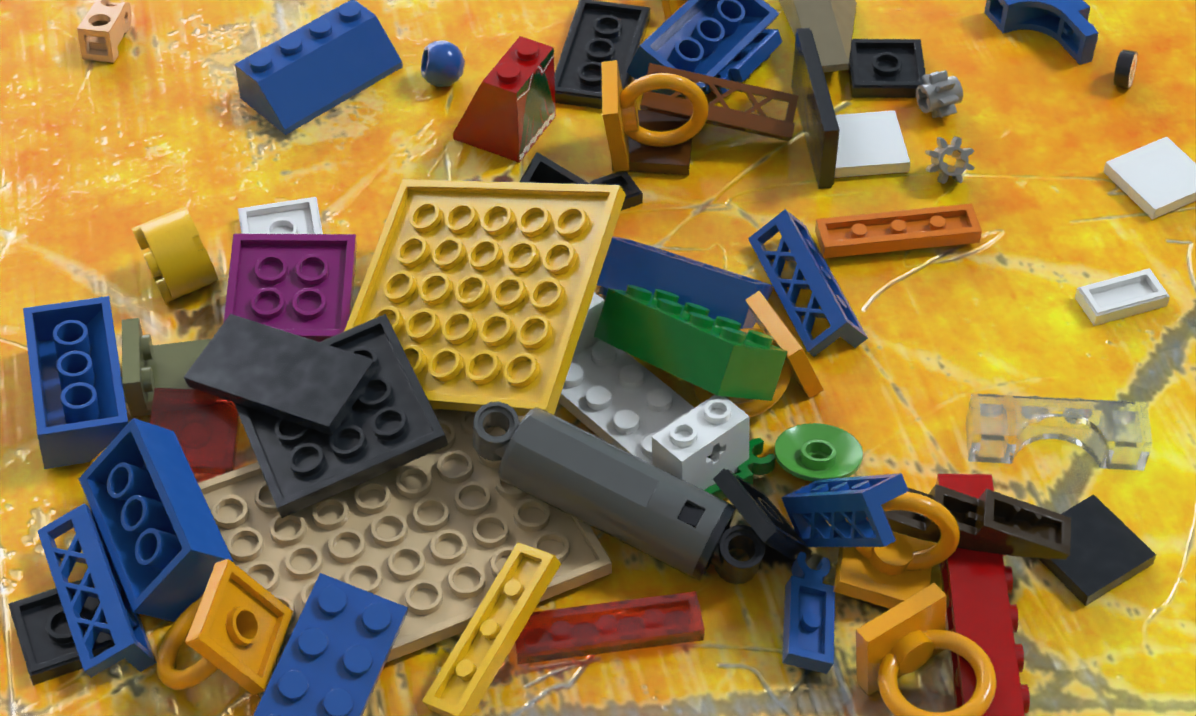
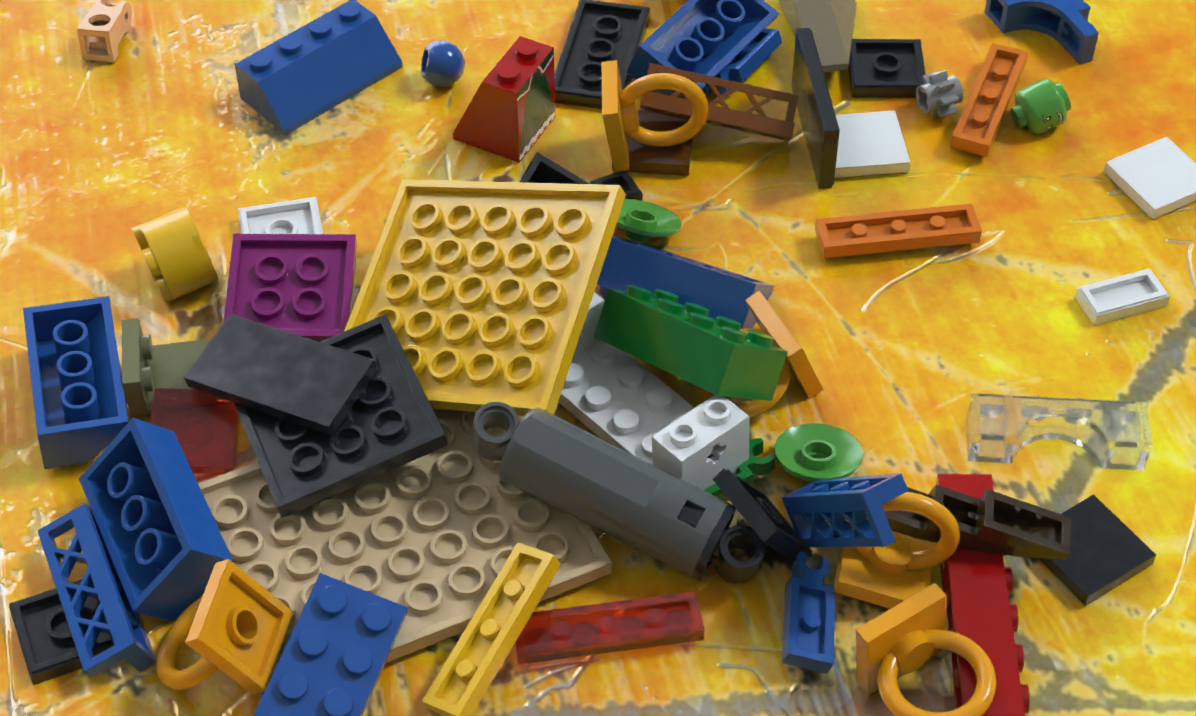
blue fence [748,209,868,357] -> none
light grey gear [925,136,975,184] -> none
black tile [1114,49,1138,88] -> none
none -> bright green dish [616,199,682,242]
none -> orange plate [950,43,1028,157]
none -> bright green head [1010,79,1071,135]

